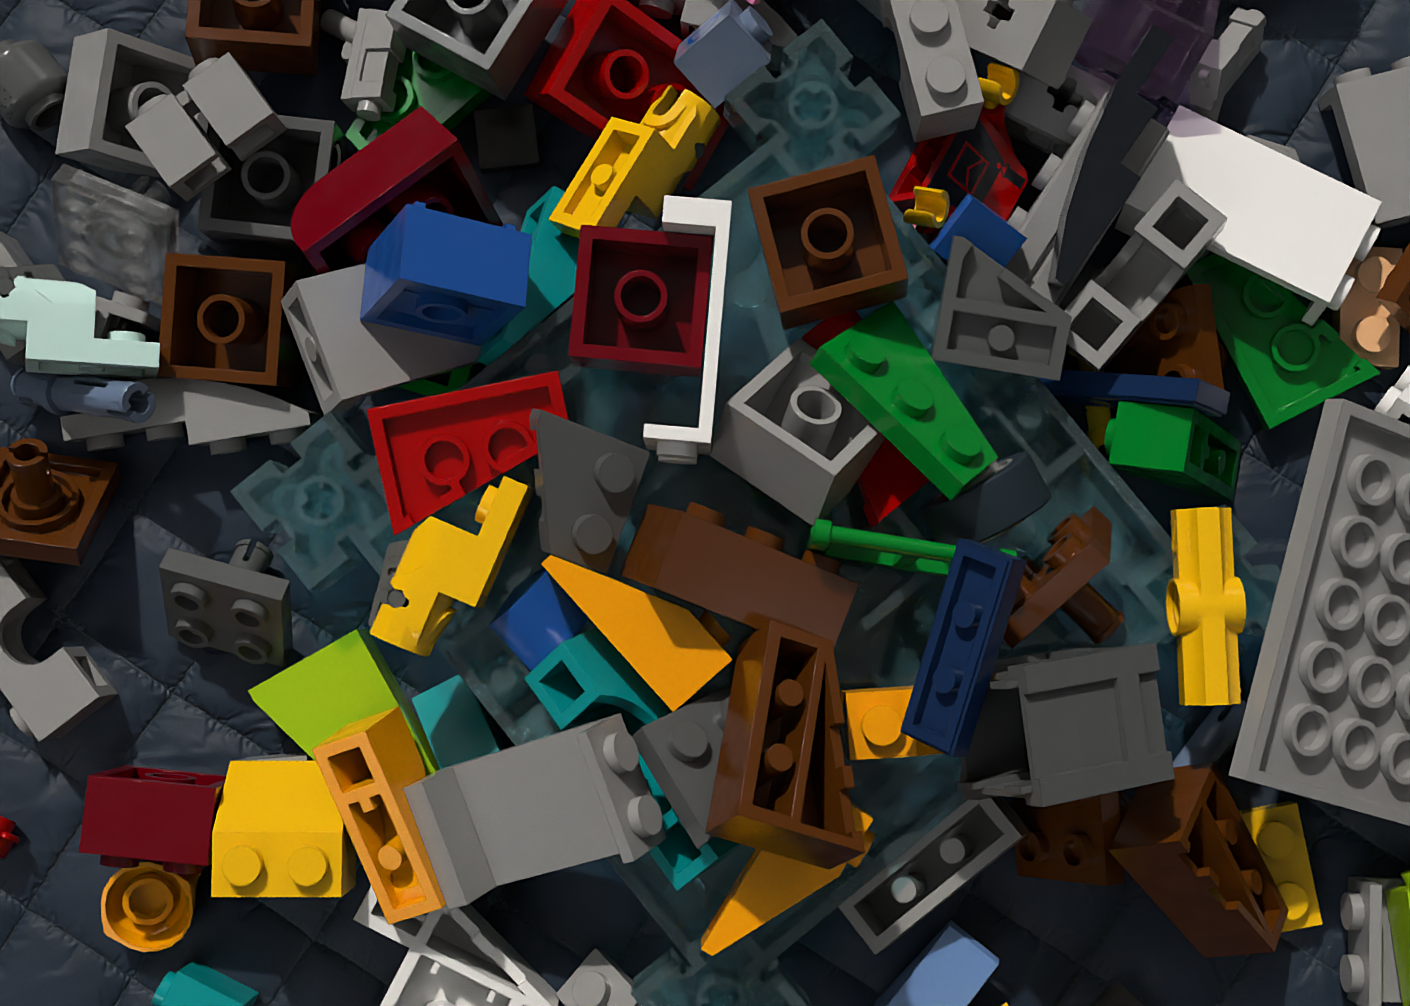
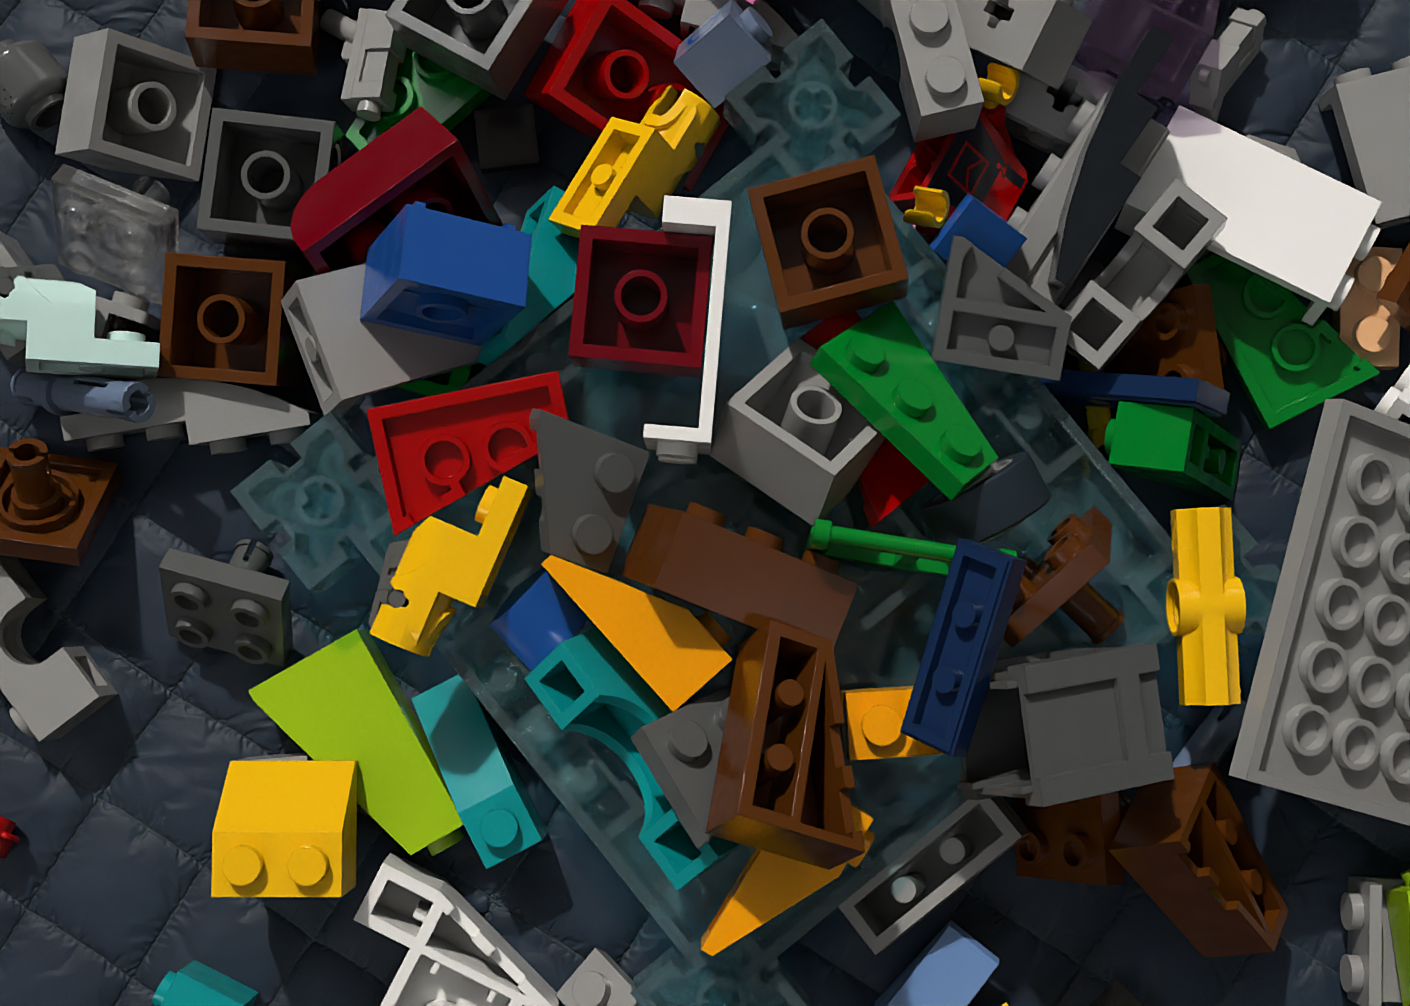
dark red brick [79,765,226,874] -> none
light orange hat [101,860,201,952] -> none
light grey piece [125,52,287,201] -> none
light orange slope [312,706,446,925] -> none
light grey panel [403,713,667,910] -> none
yellow plate [1239,801,1323,932] -> none

